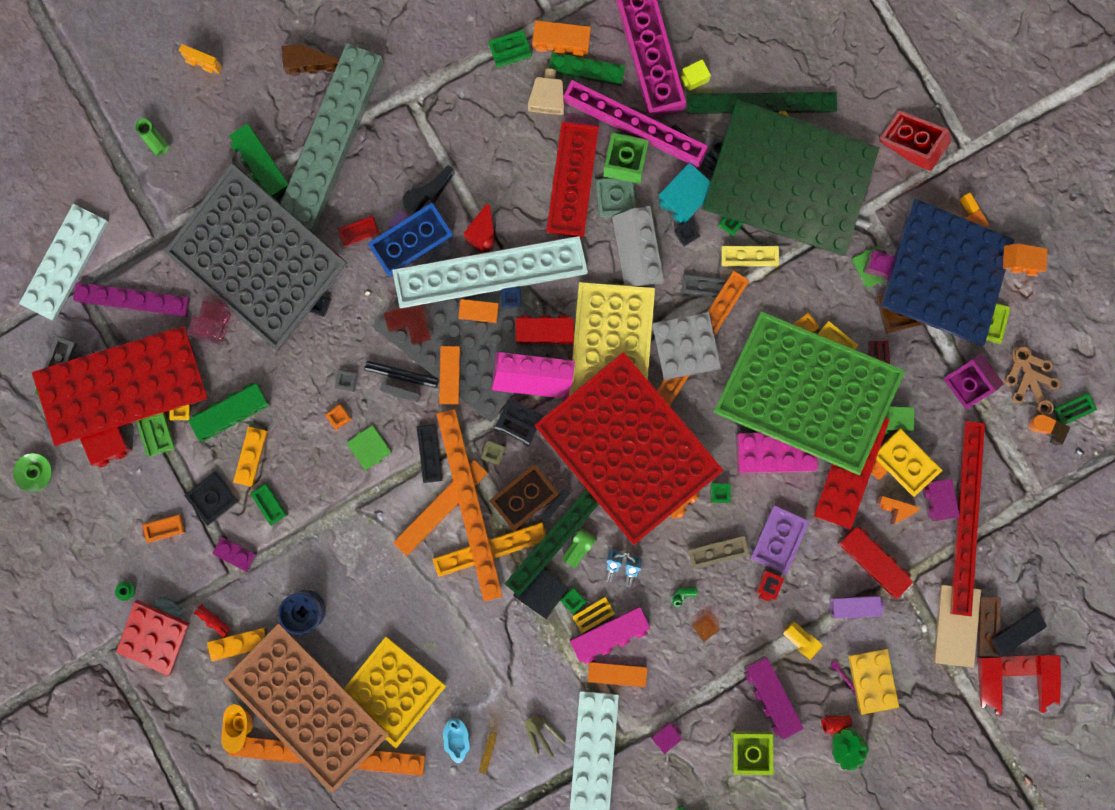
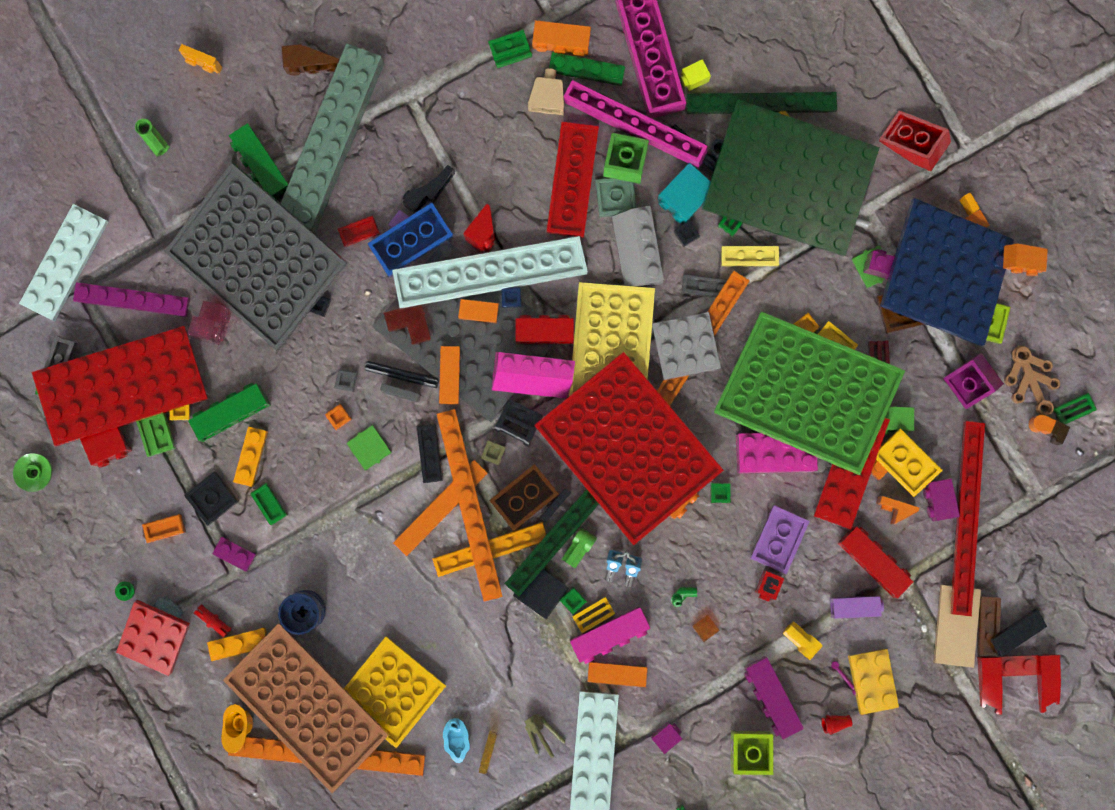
dark tan plate [688,536,749,569] -> none
green plant [832,729,869,770] -> none

